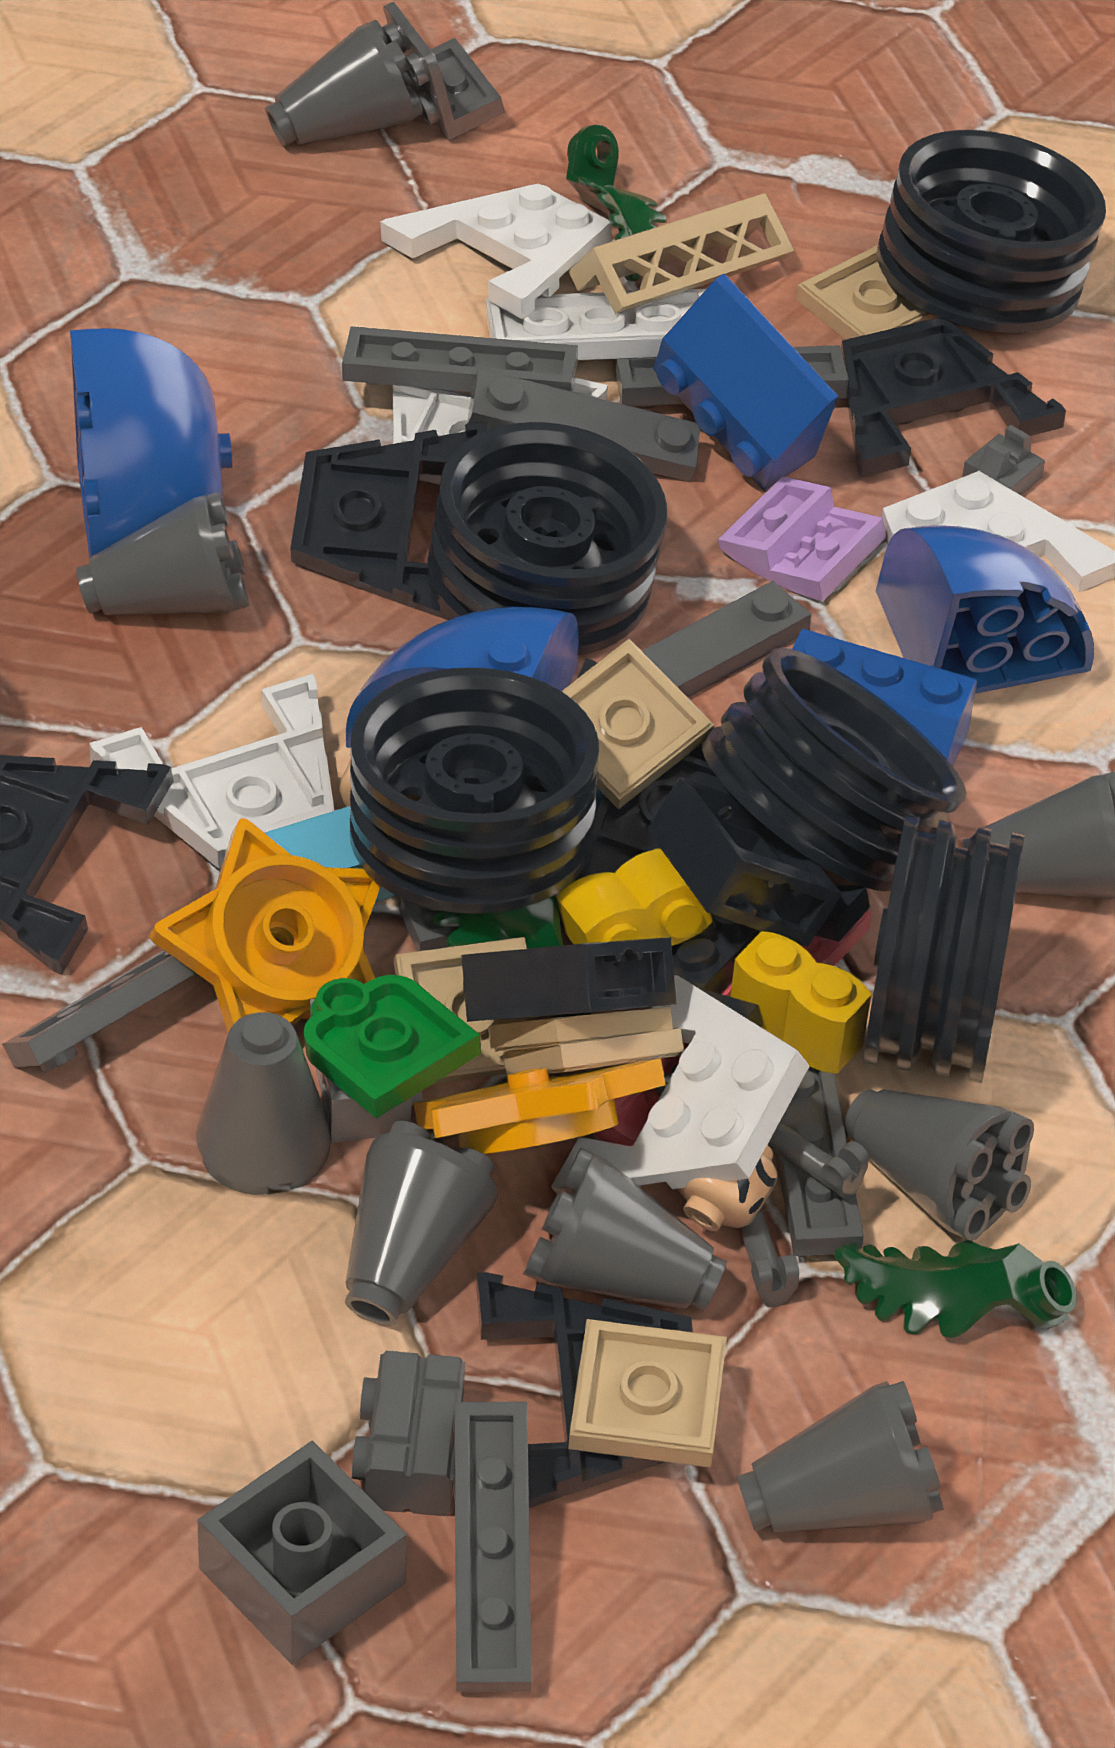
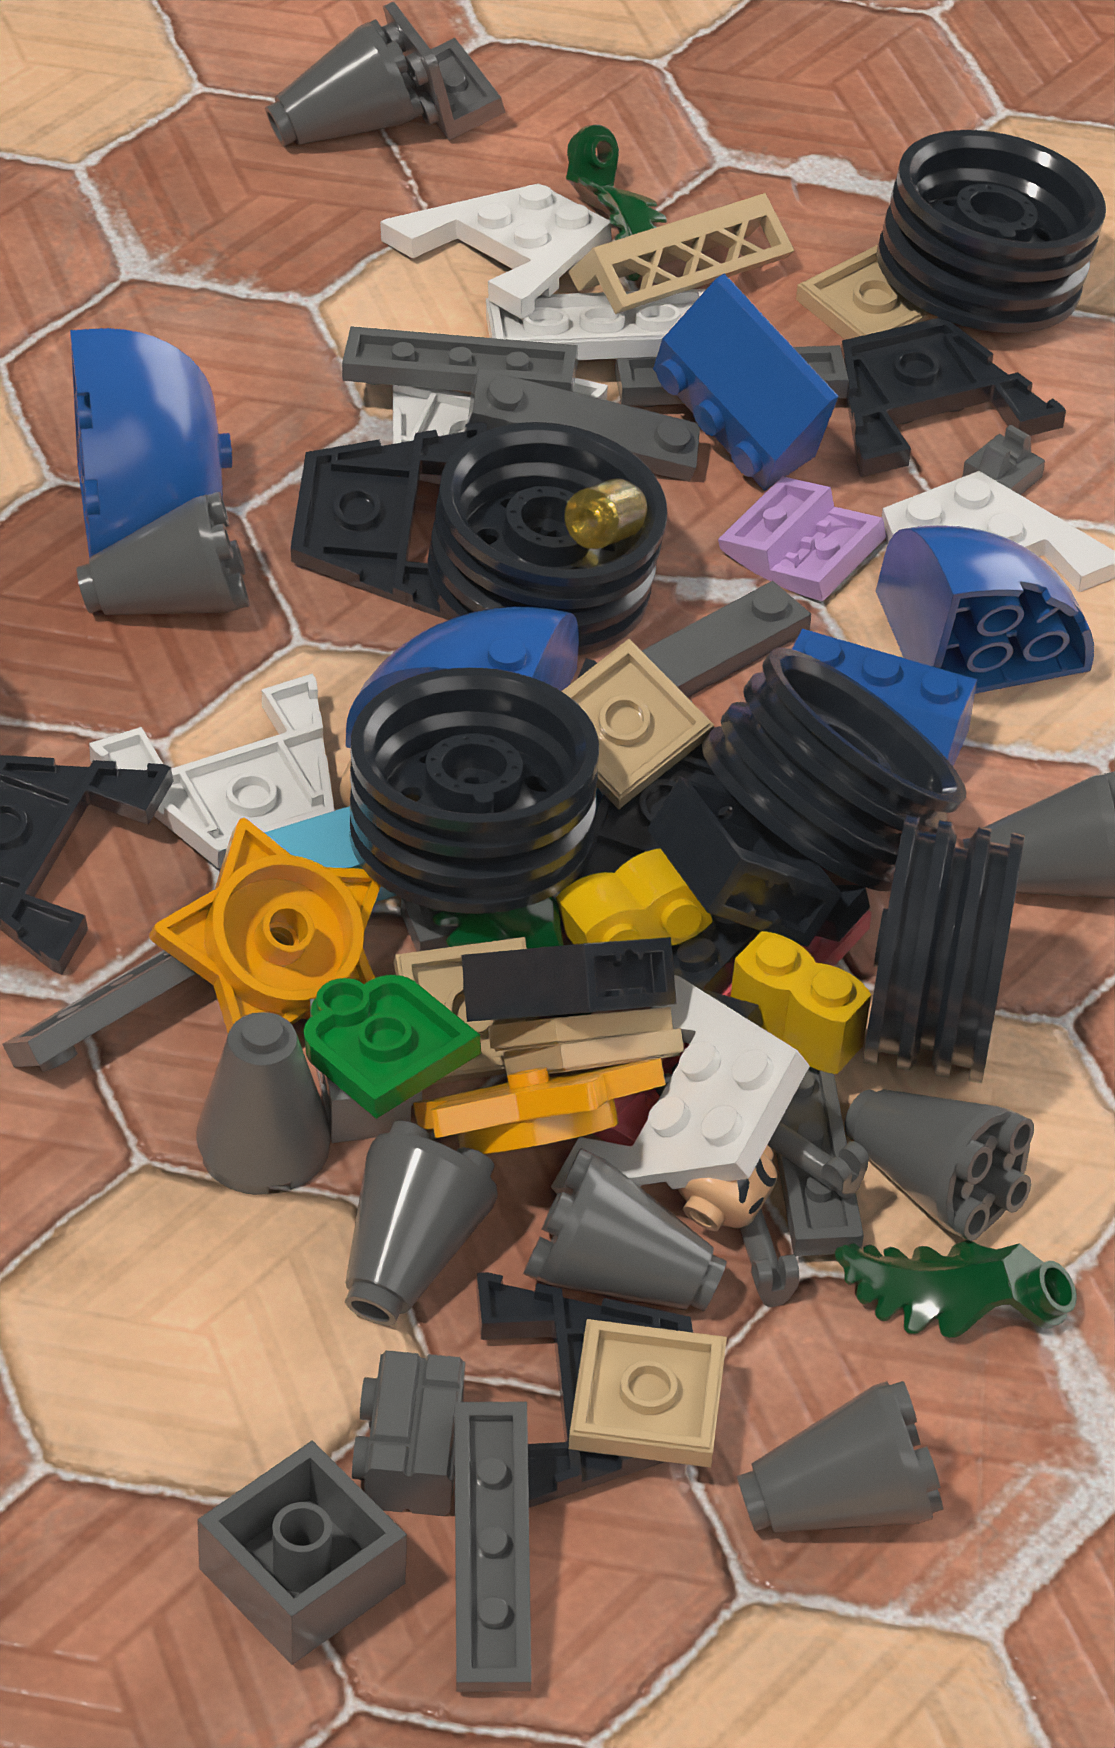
none -> clear yellow brick [565,479,647,549]

